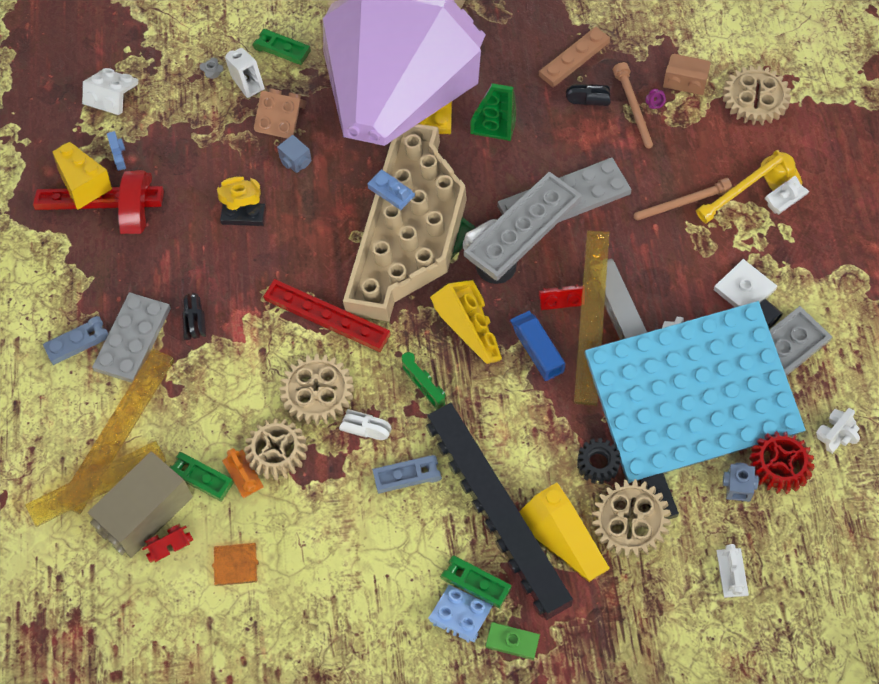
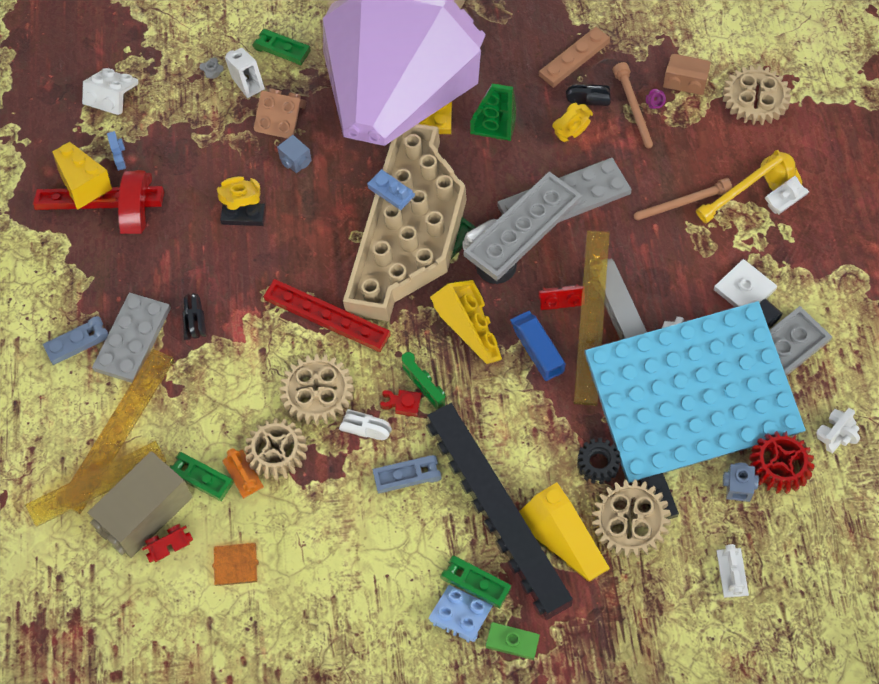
none -> red plate [380,390,422,417]
none -> yellow plate [552,103,593,142]

